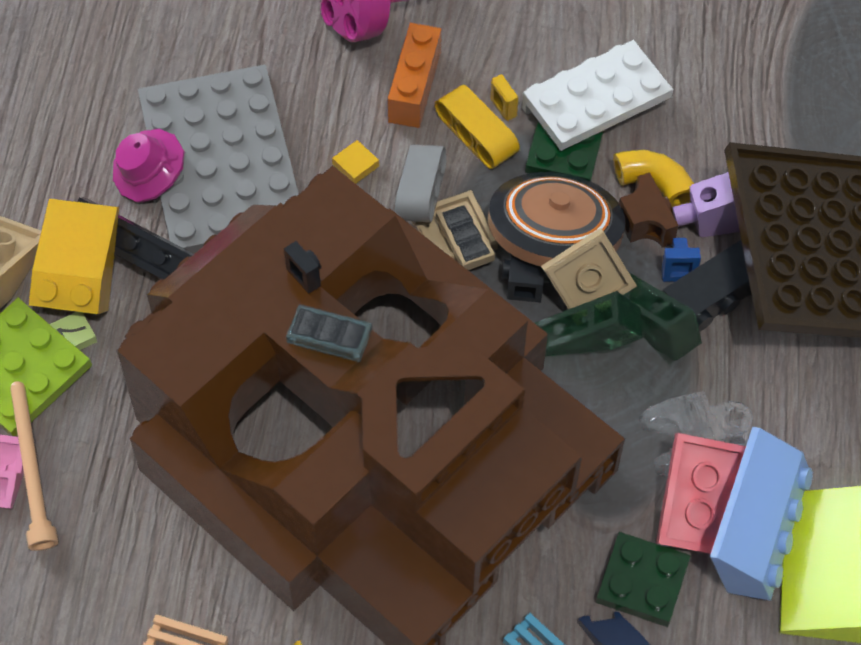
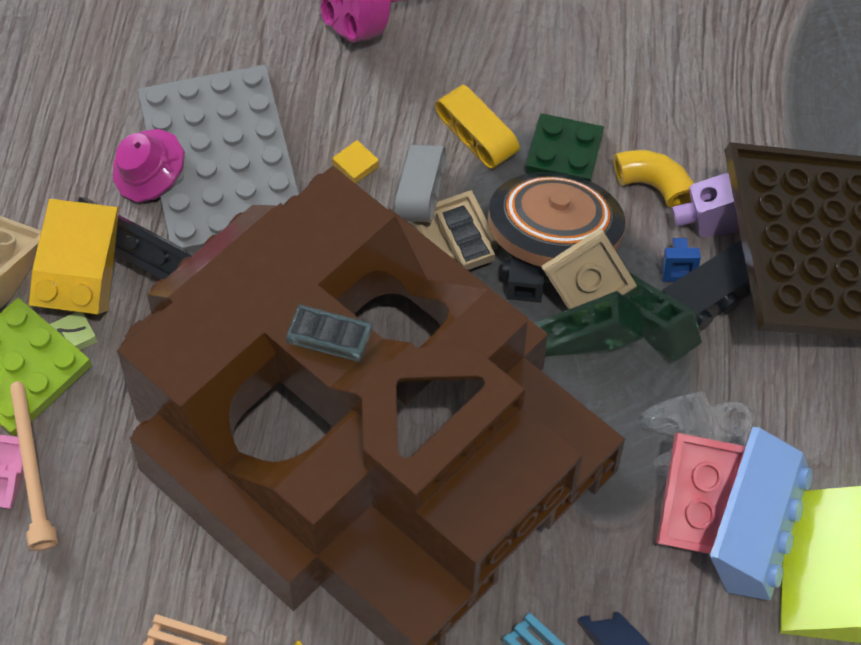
black plate [284,241,321,294] -> none
orange brick [388,22,442,128] -> none
yellow tile [490,74,519,121] -> none
white bracket [522,40,673,151] -> none
dark green plate [596,532,691,627] -> none
reddish brown brick [619,172,679,248] -> none

